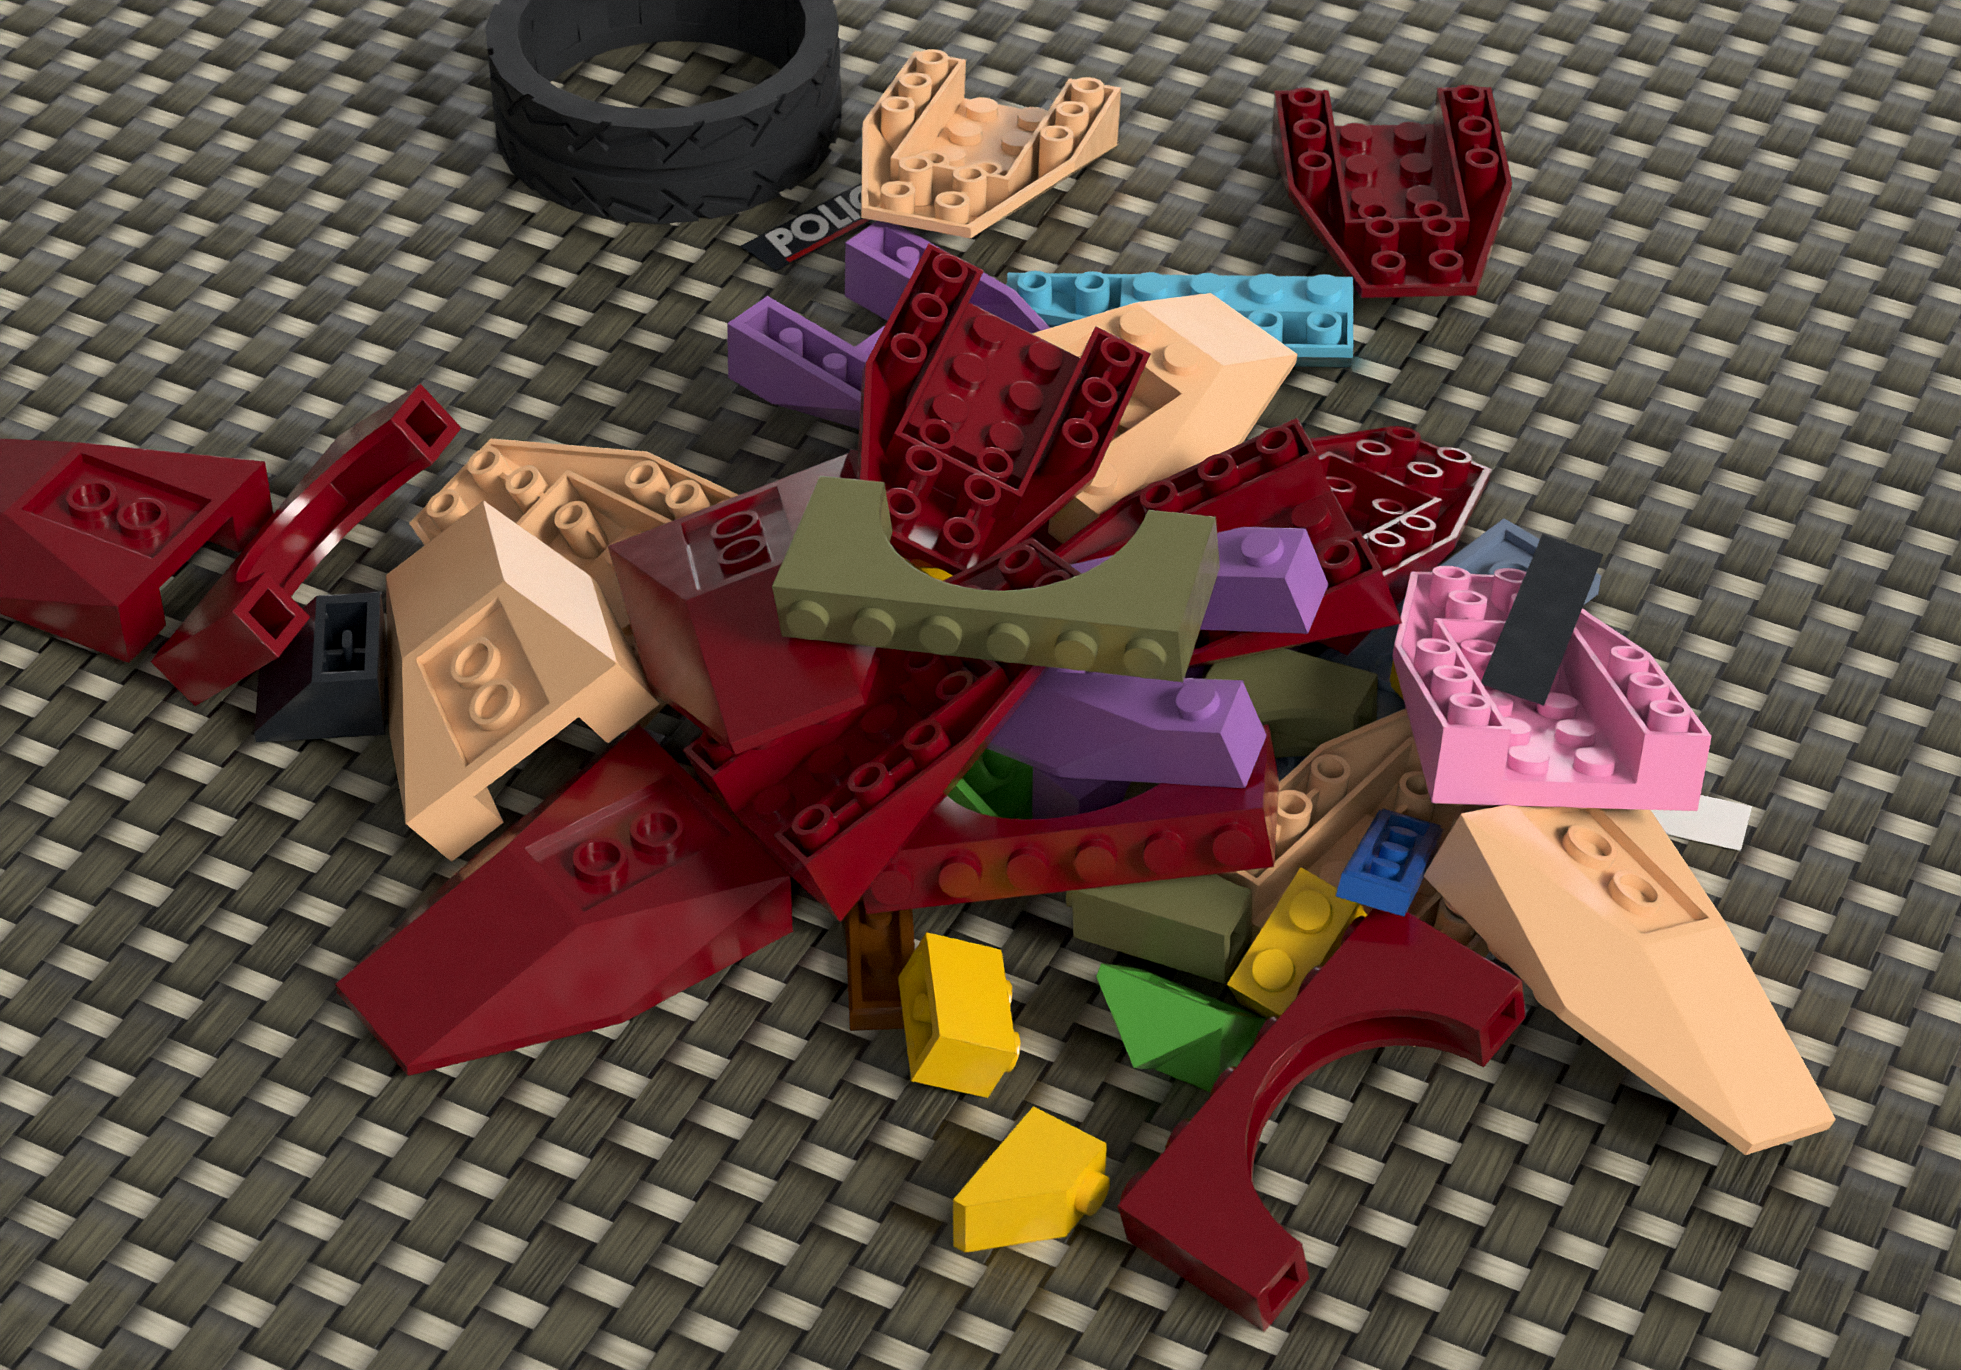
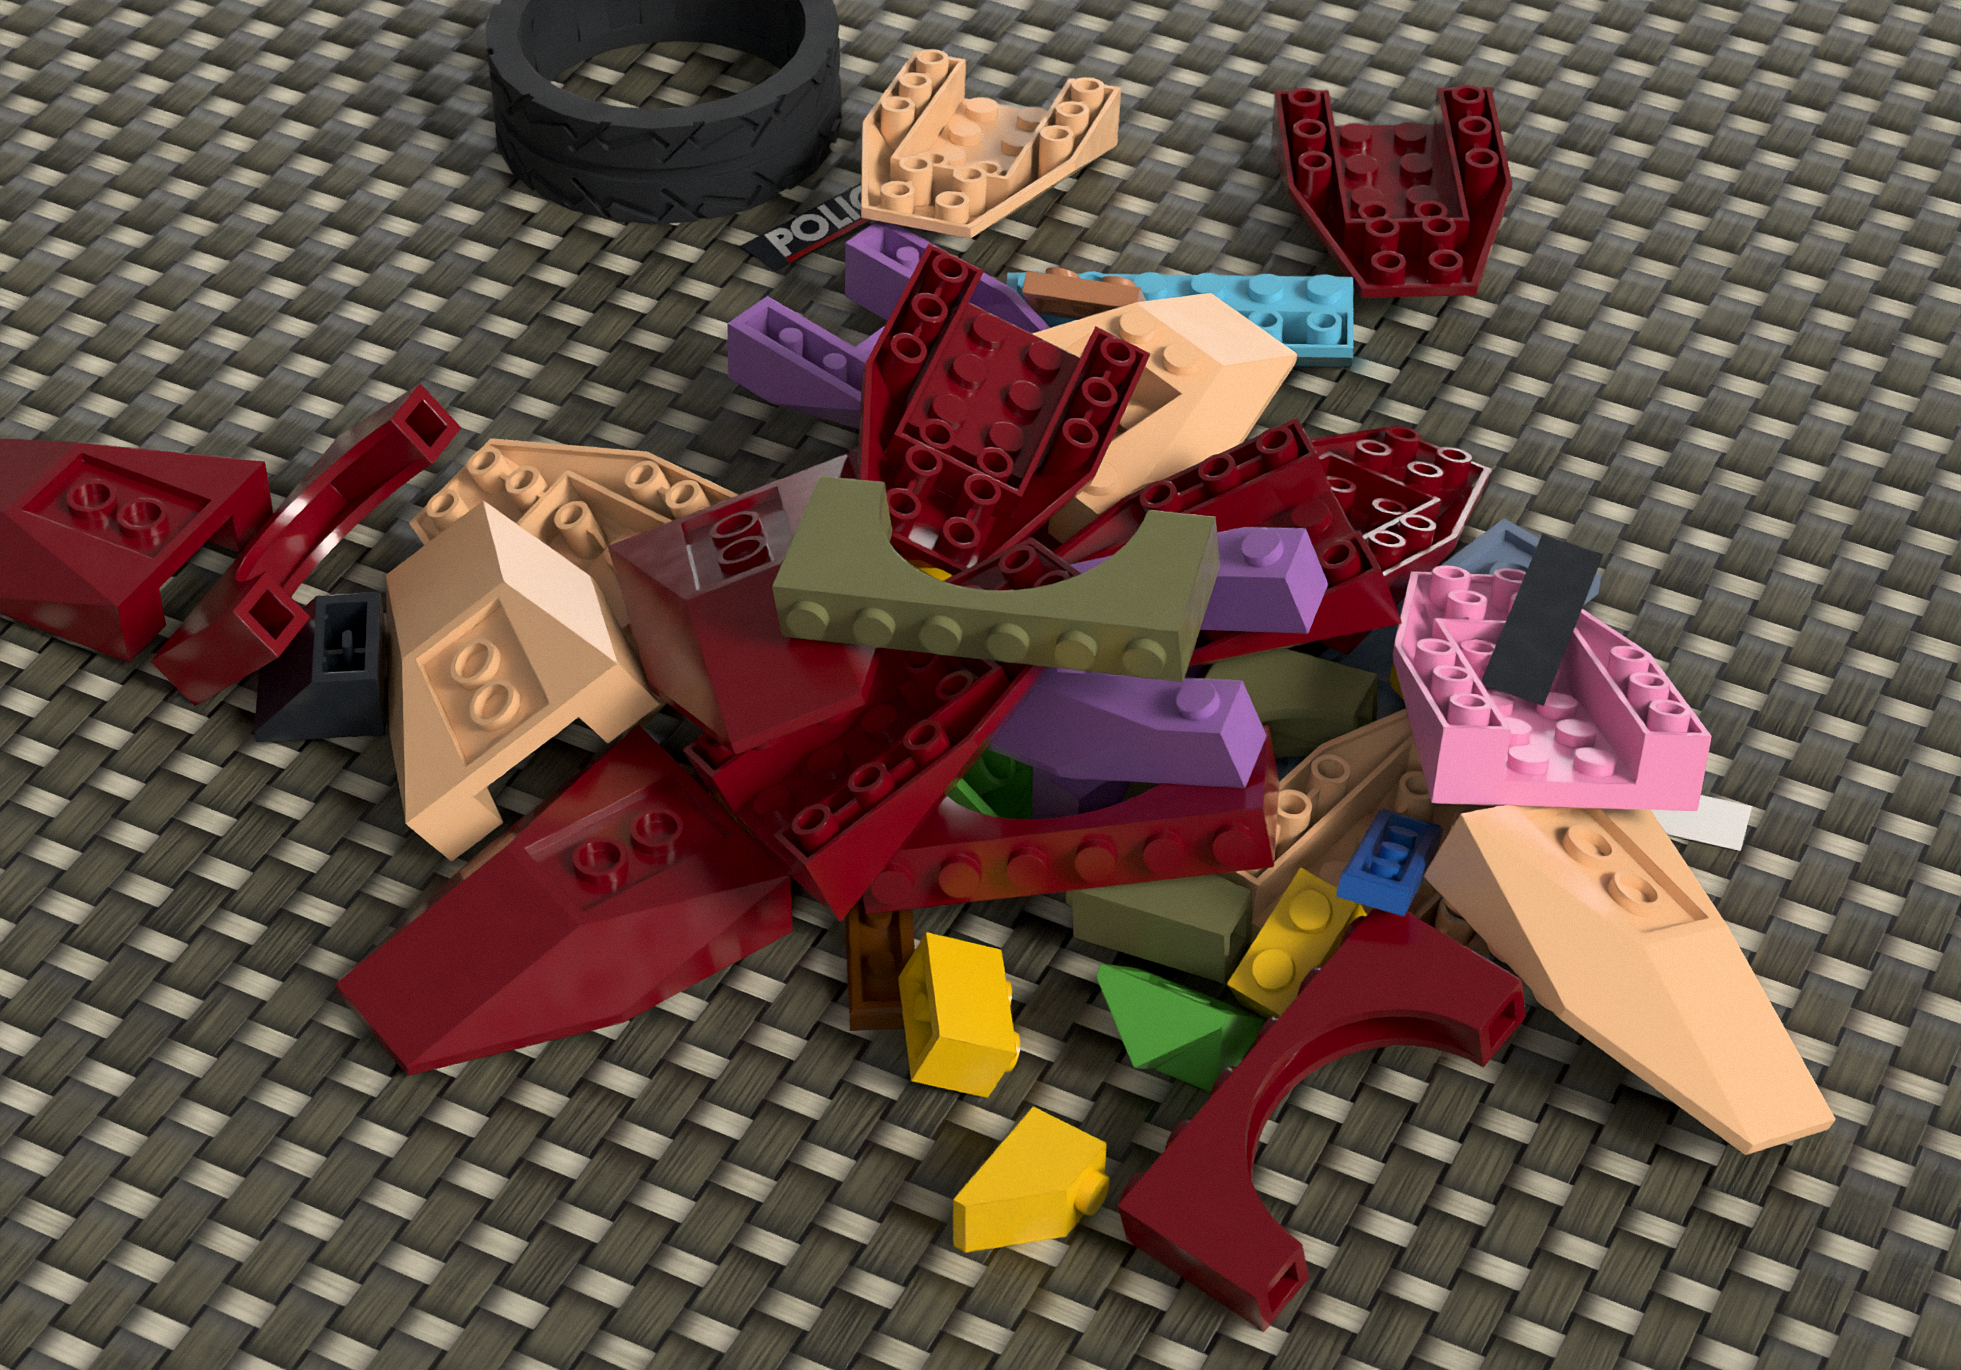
none -> nougat plate [1022,267,1146,320]

